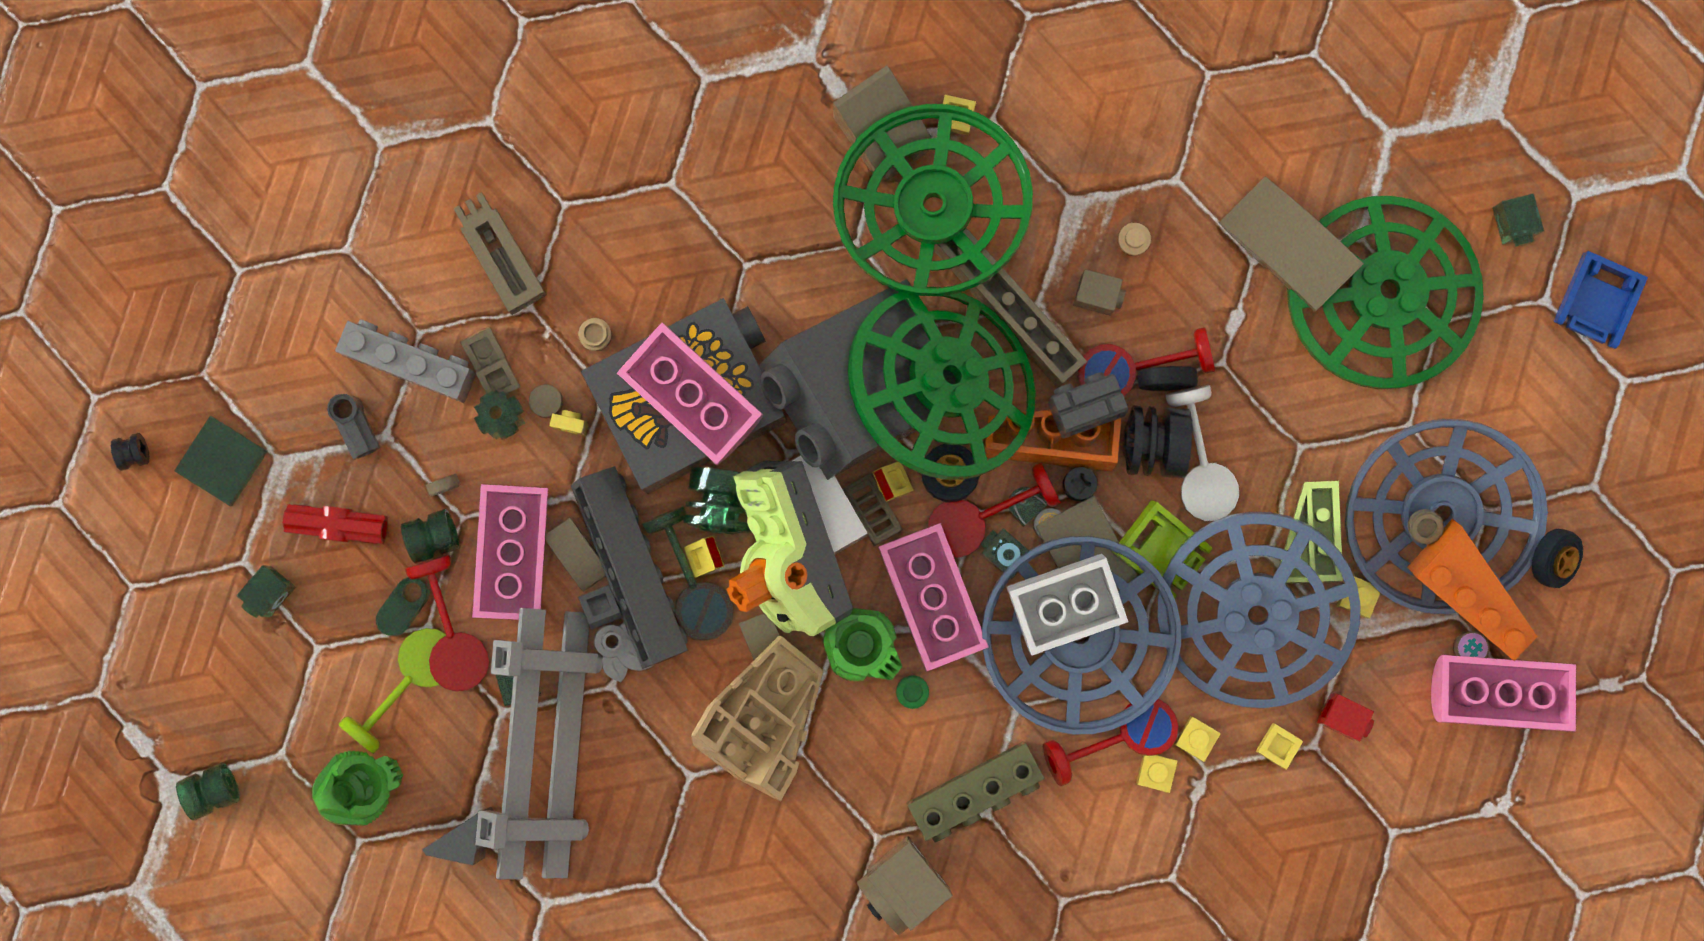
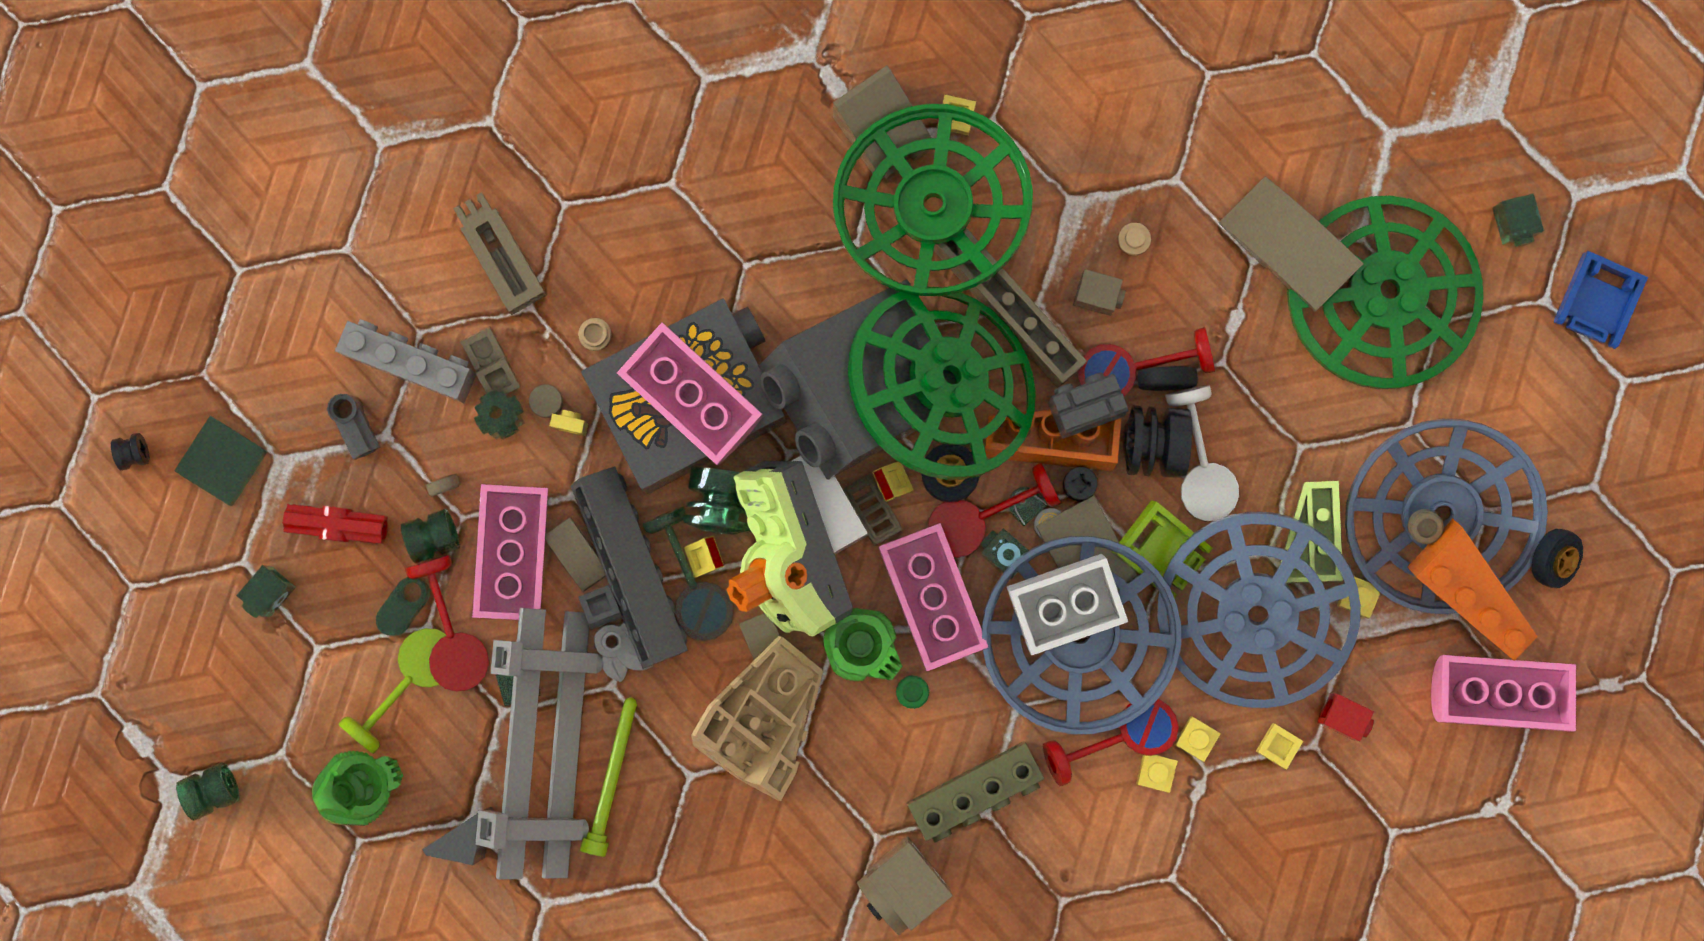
tile [1453,631,1489,658] -> none
none -> lime piece [580,697,637,857]

